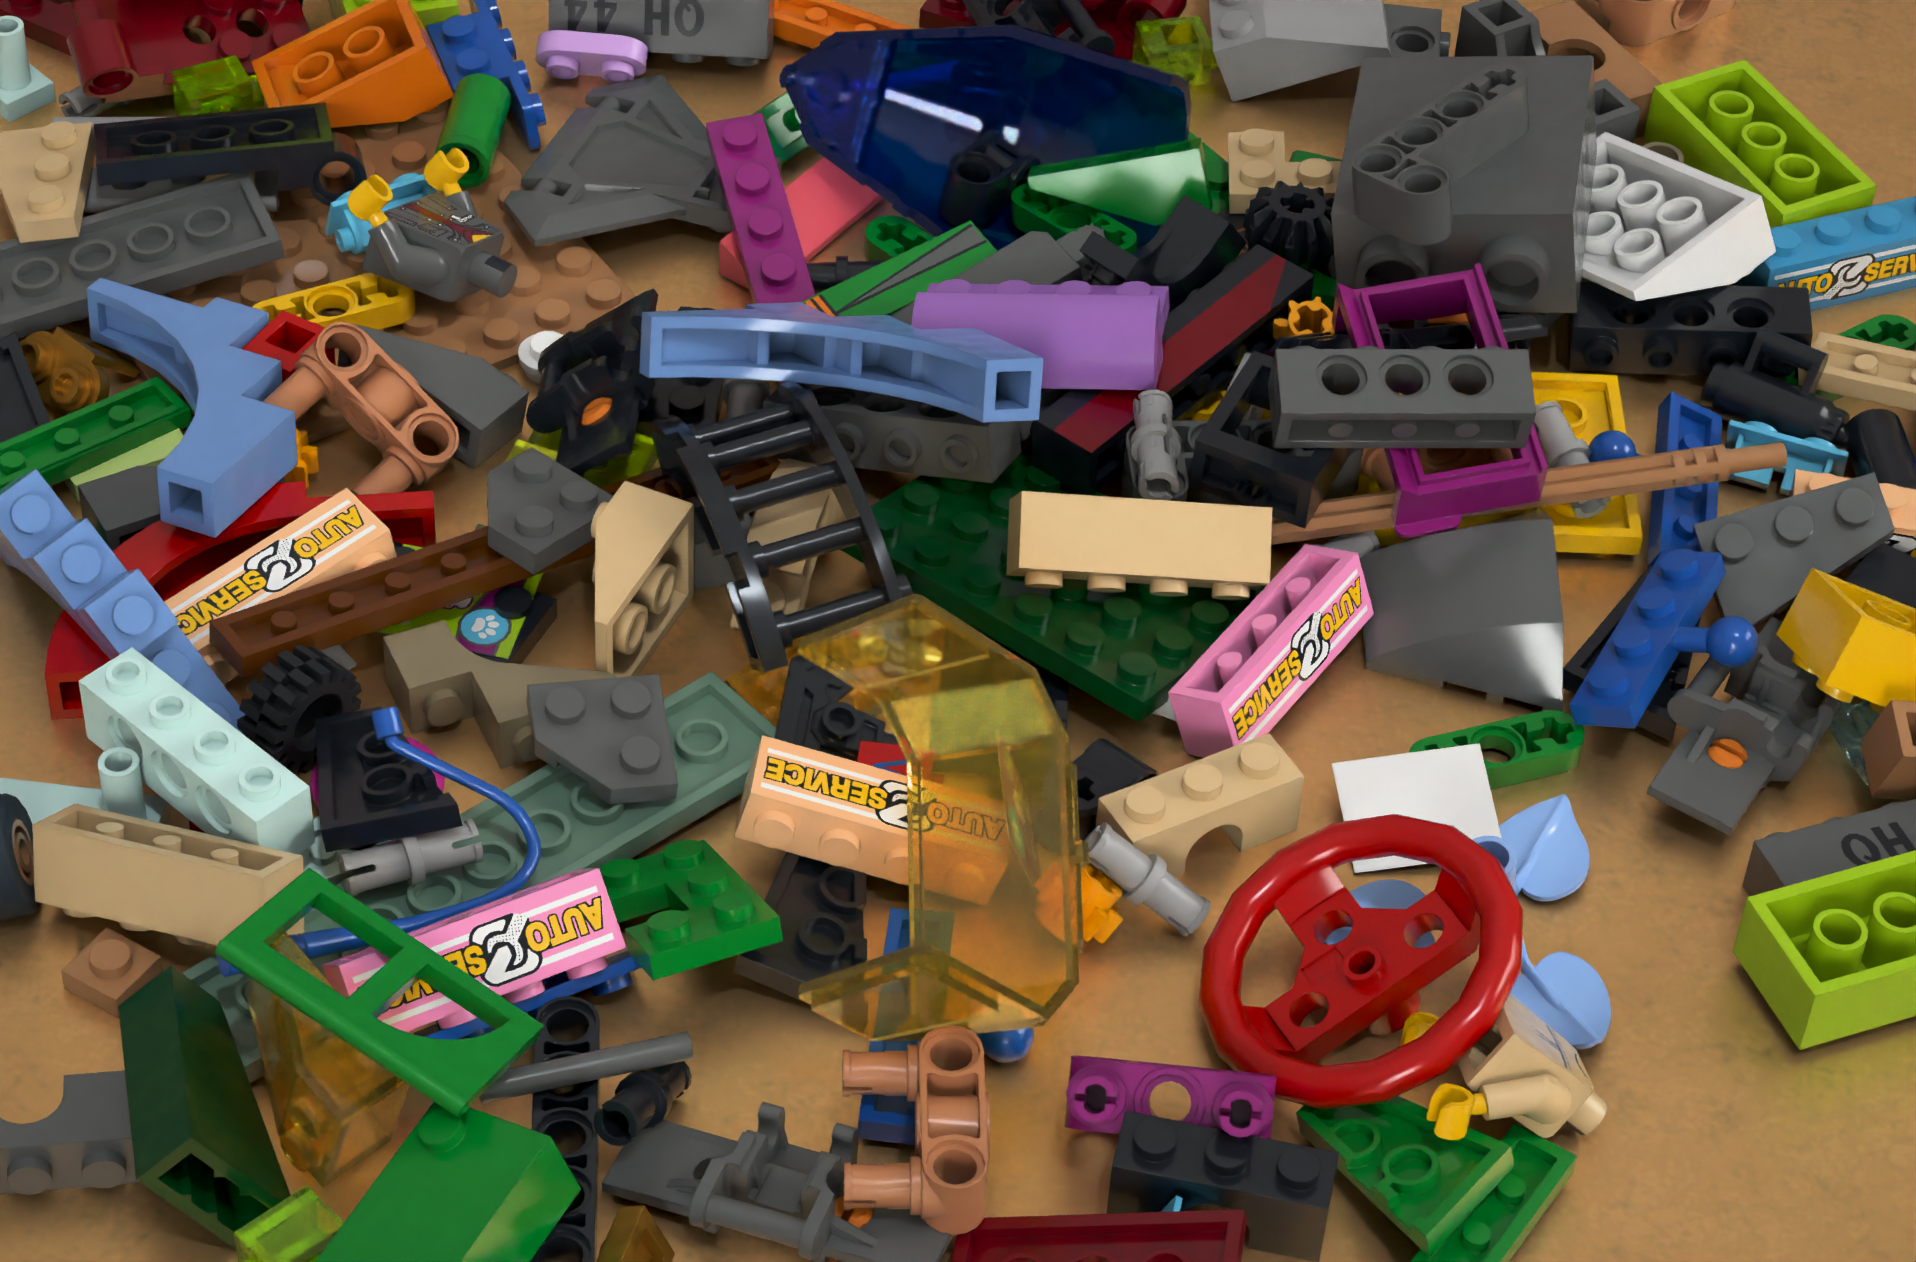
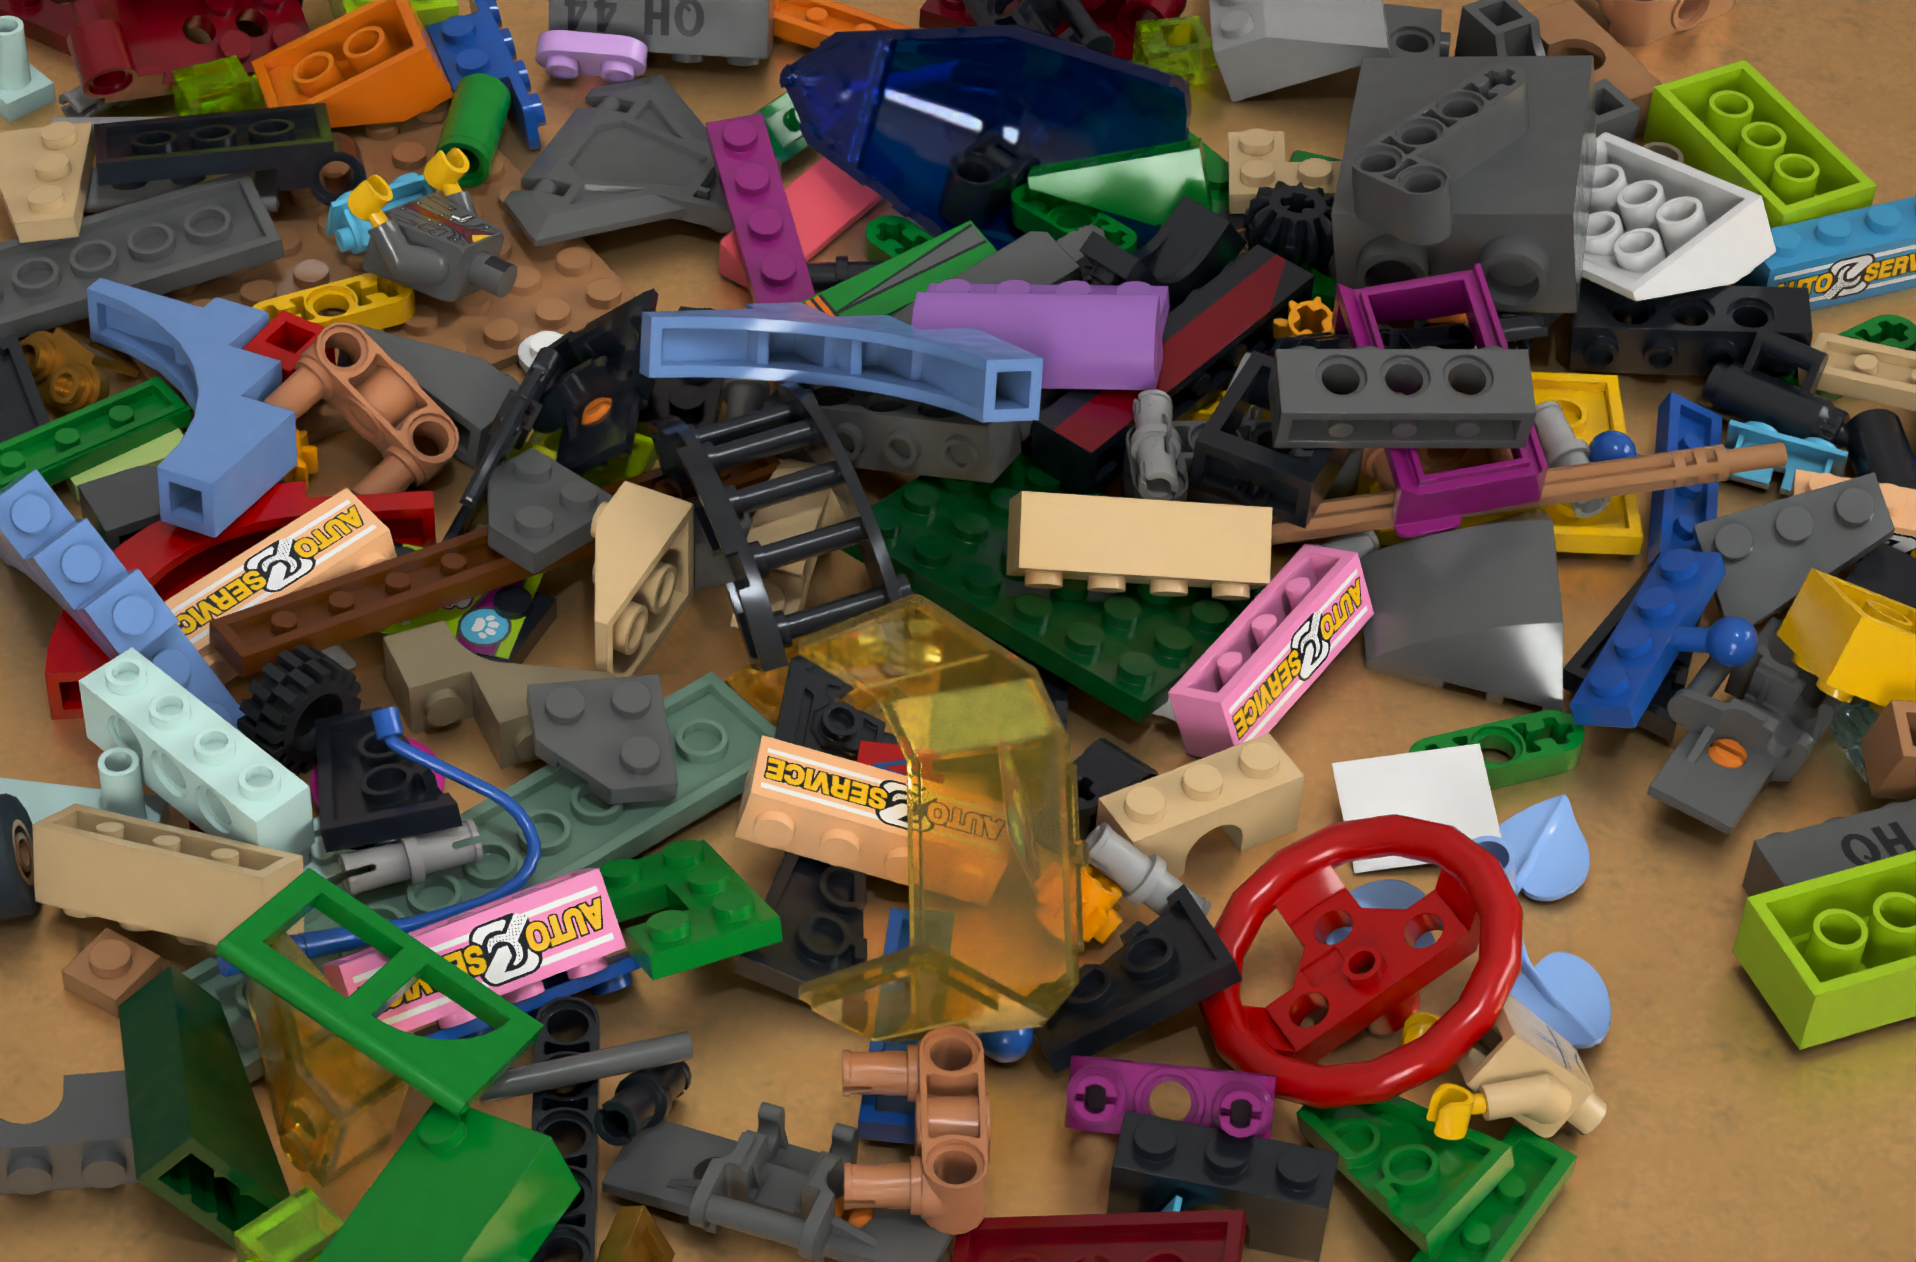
none -> black bar [442,347,562,541]
none -> black wing [1025,884,1242,1074]

